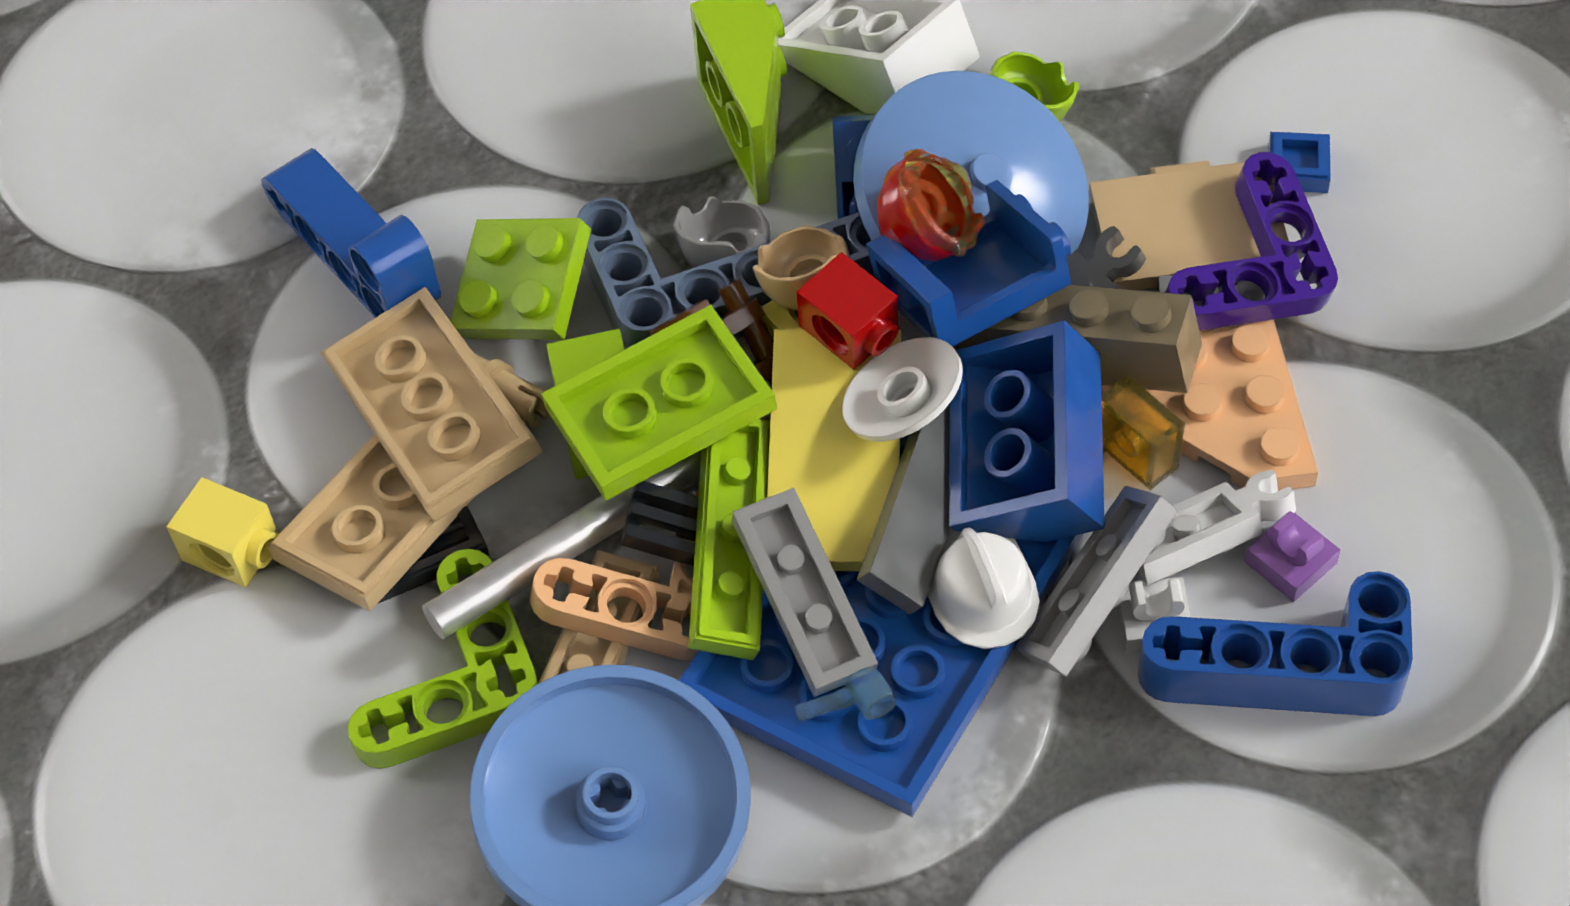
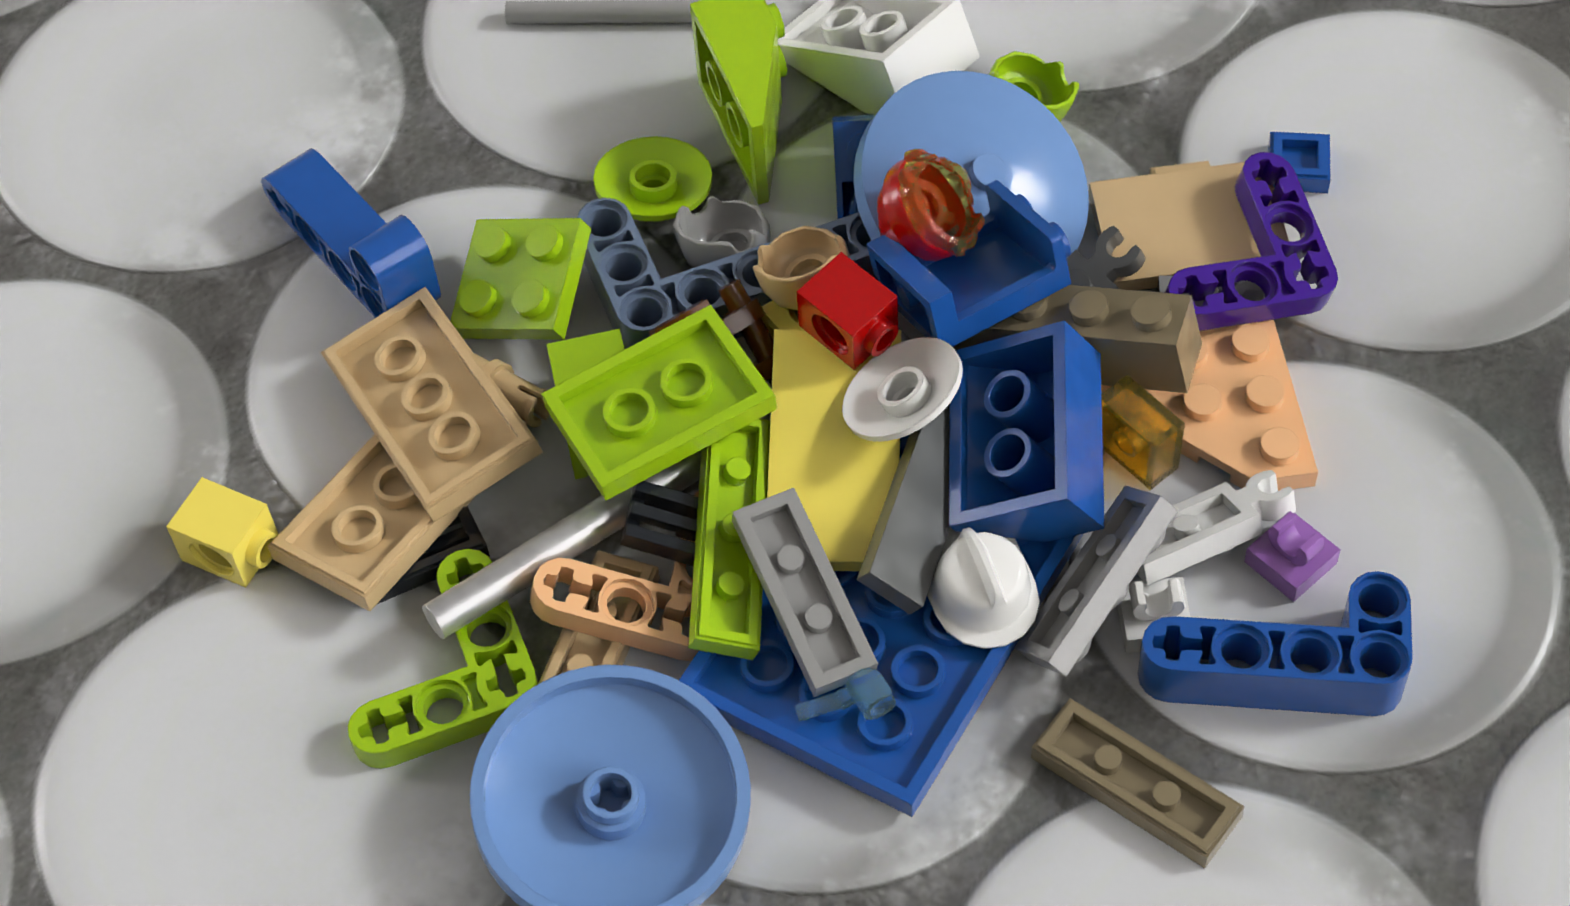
none -> light grey bar [505,0,700,24]
none -> lime dish [594,136,712,221]
none -> dark tan tile [1031,698,1245,868]

